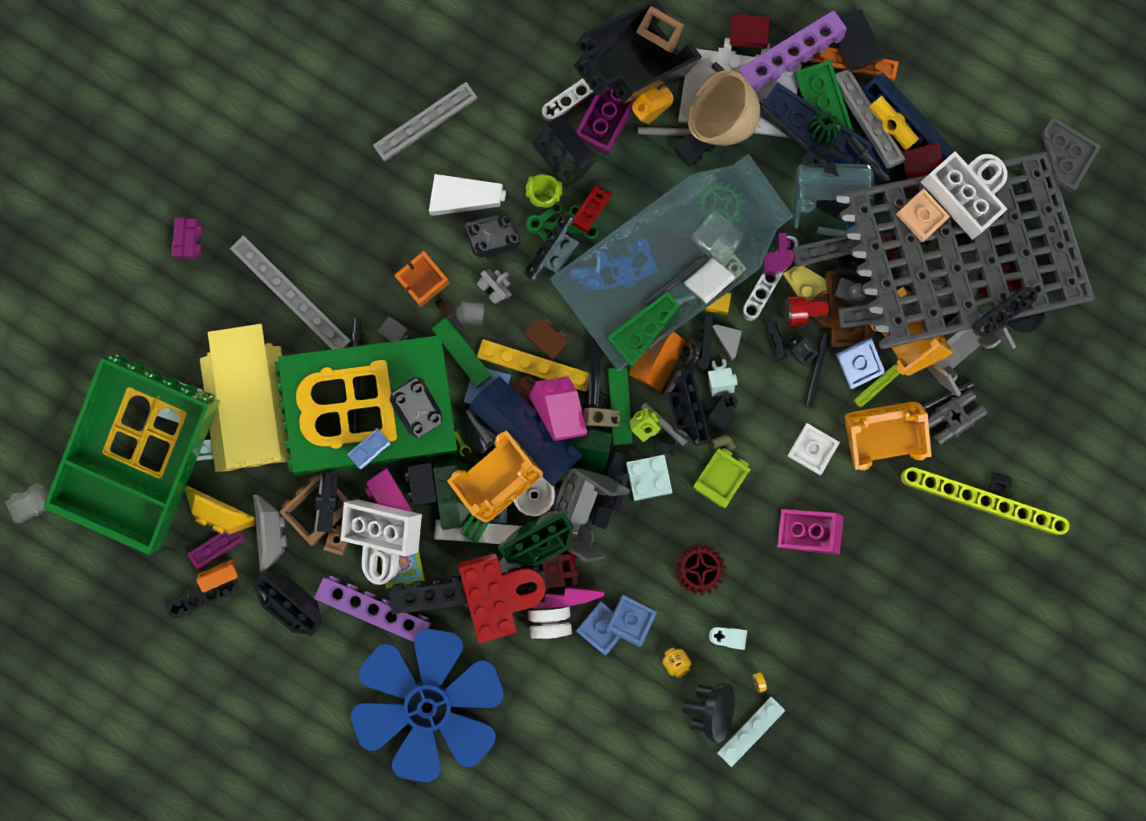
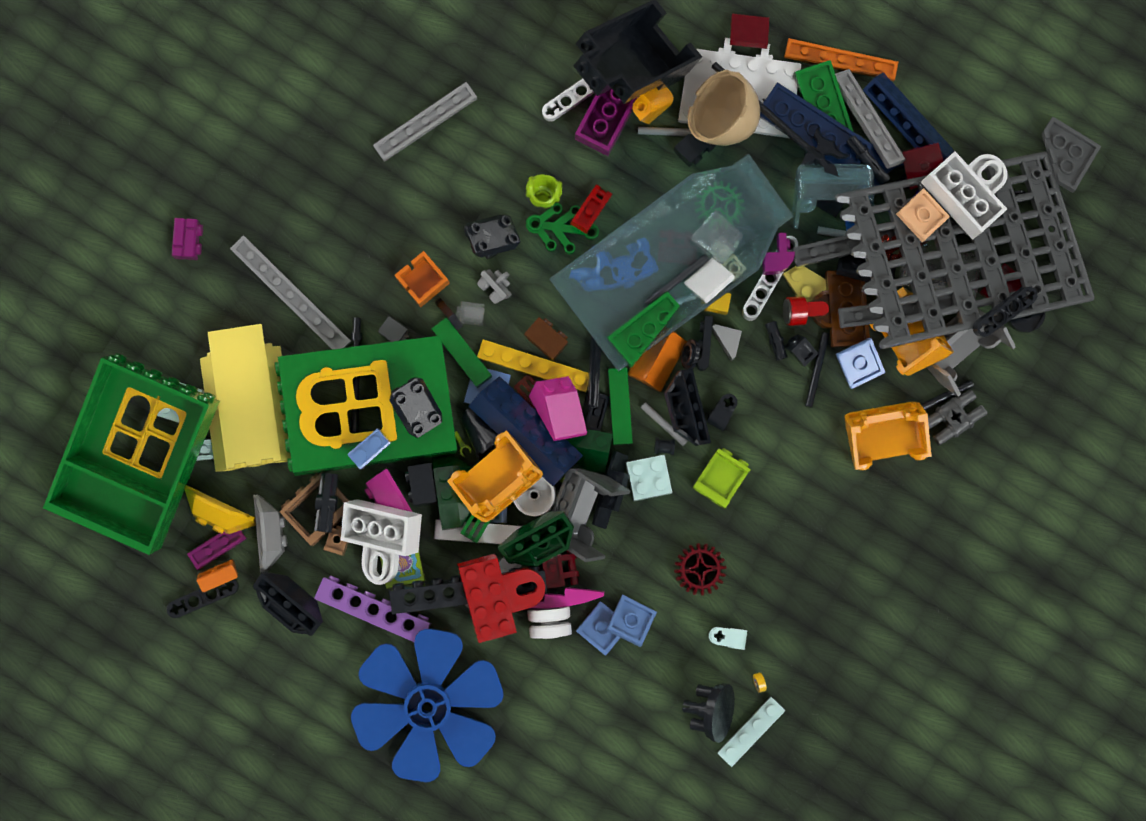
clear brick [5,484,49,523] -> none
white slope [429,174,506,216] -> none
black bracket [524,211,579,281] -> none
black brick [532,115,597,188] -> none
dark tan leg [583,408,620,427] -> none
lime brick [629,407,661,442] -> none
medium nougat tile [636,6,684,53] -> none
yellow head [662,648,691,678] -> none
light aqua brick [708,359,738,397] -> none
olive arm [710,435,736,451] -> none
medium lavender brick [738,10,847,92] -> none
dark pink slope [777,509,844,555] -> none
white tile [787,423,840,476] -> none
dark green gear [808,110,841,144] -> none
dark grey tile [834,278,876,306] -> none
black tile [835,9,884,72] -> none
lime axle [854,364,900,407] -> none
yellow piece [869,96,919,150] -> none
neon yellow beam [901,467,1069,535] -> none
black slope [987,472,1012,498] -> none

